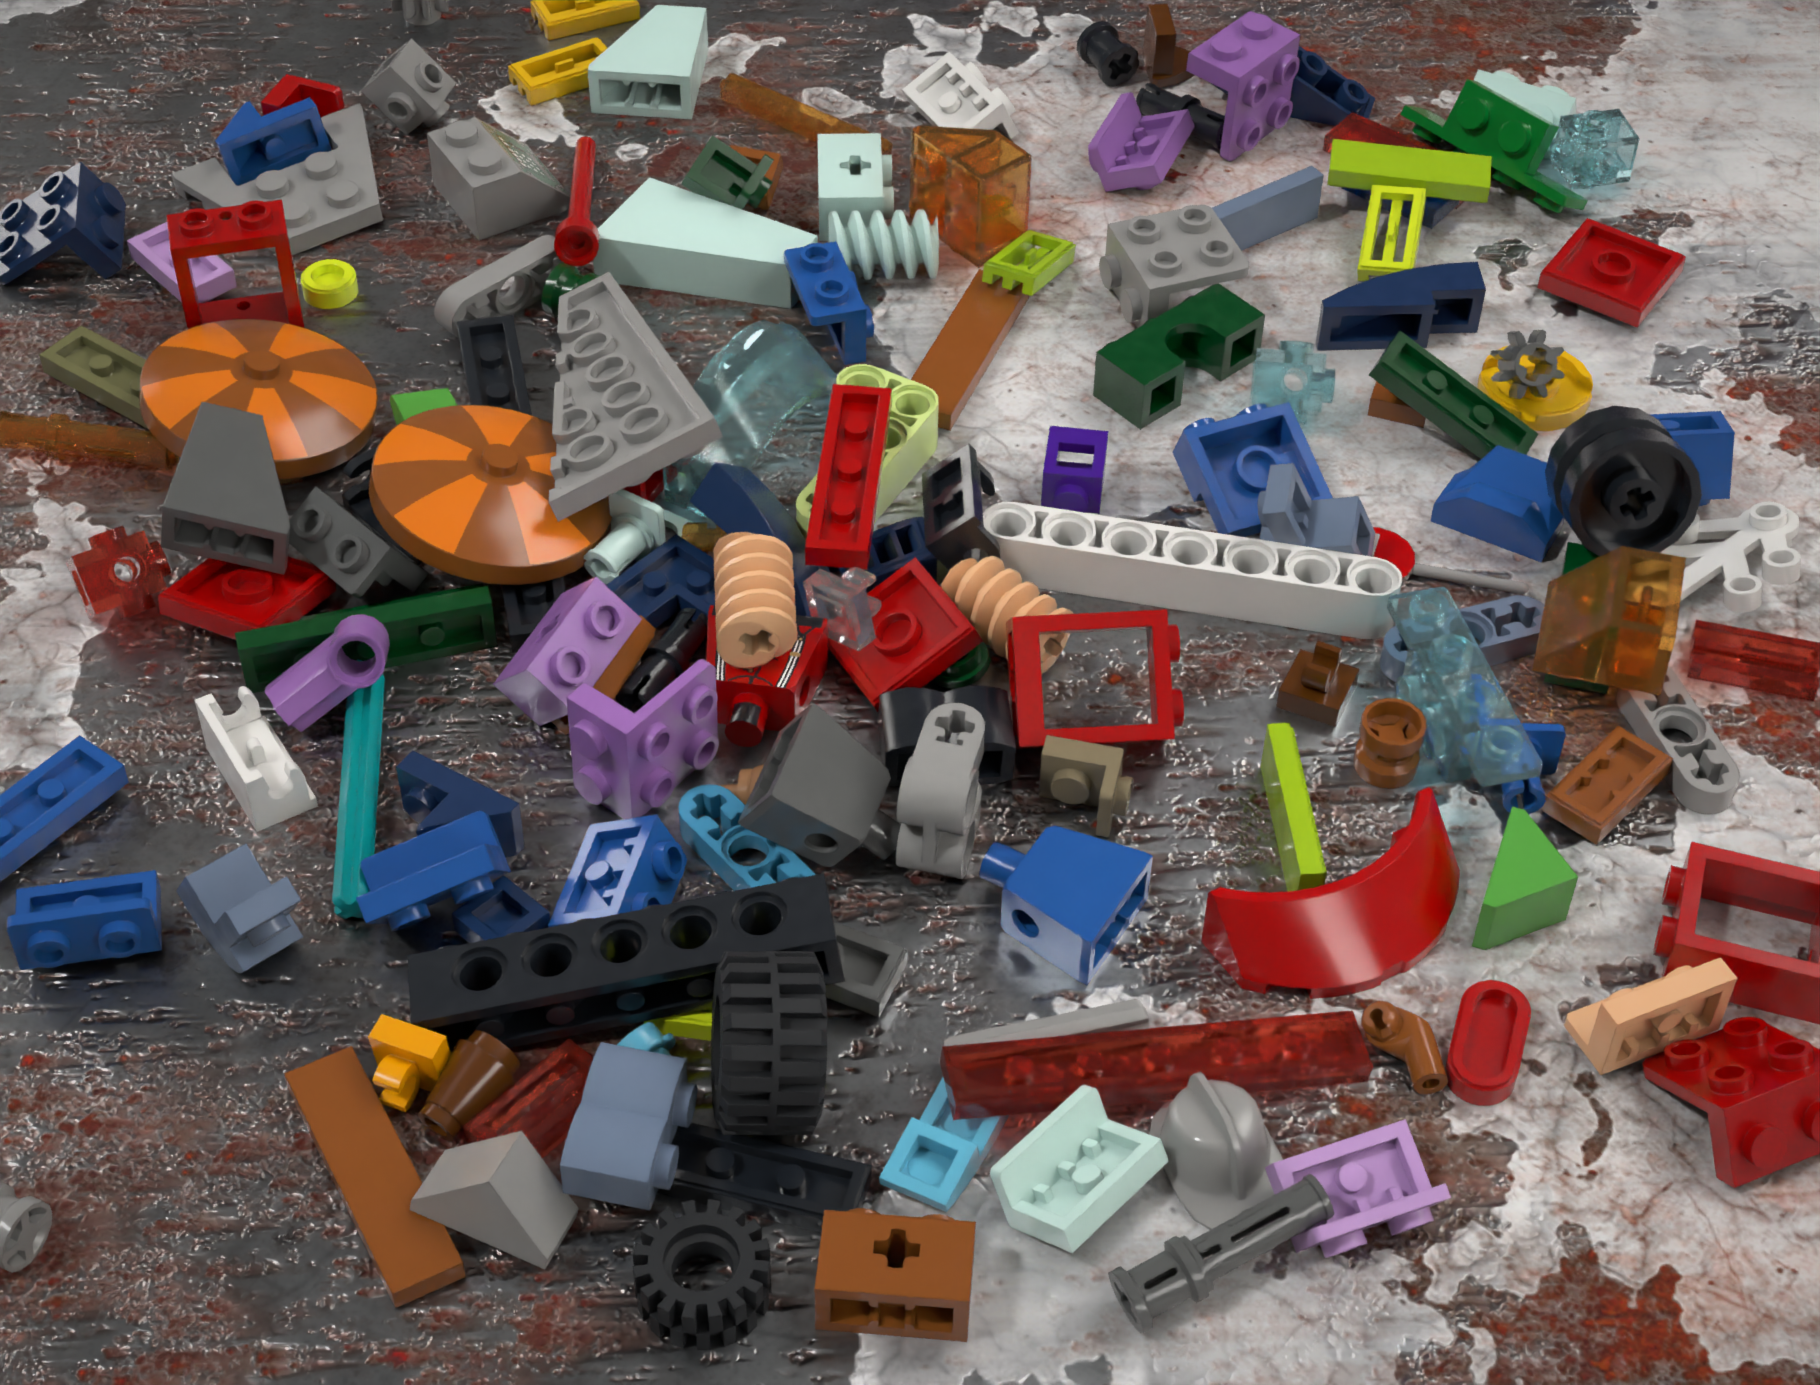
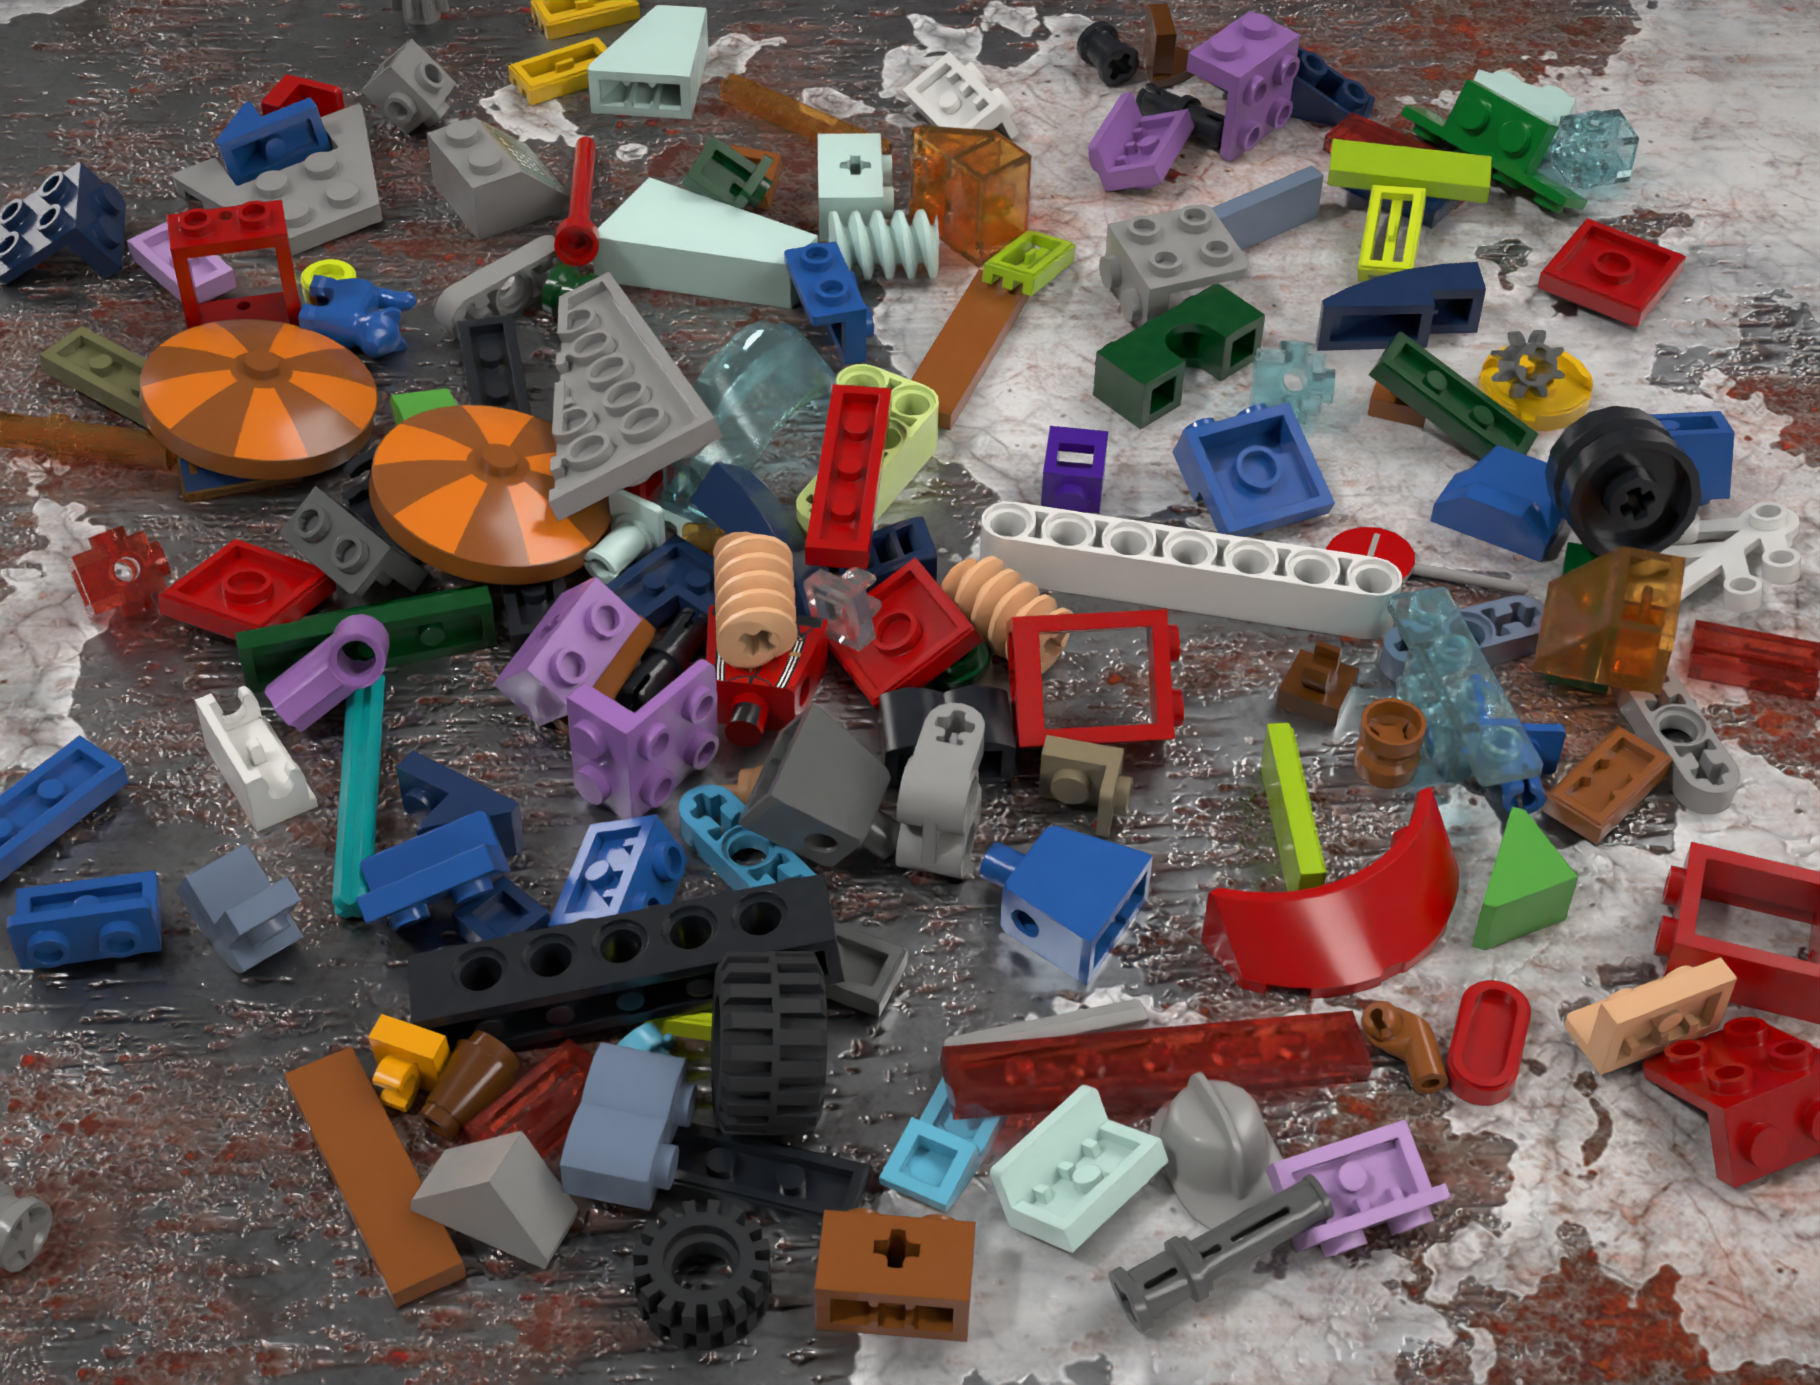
dark grey slope [161,402,290,575] -> none
black hinge [922,444,1000,570] -> none
sand blue brick [1257,463,1375,557] -> none
none -> blue animal [298,275,416,358]

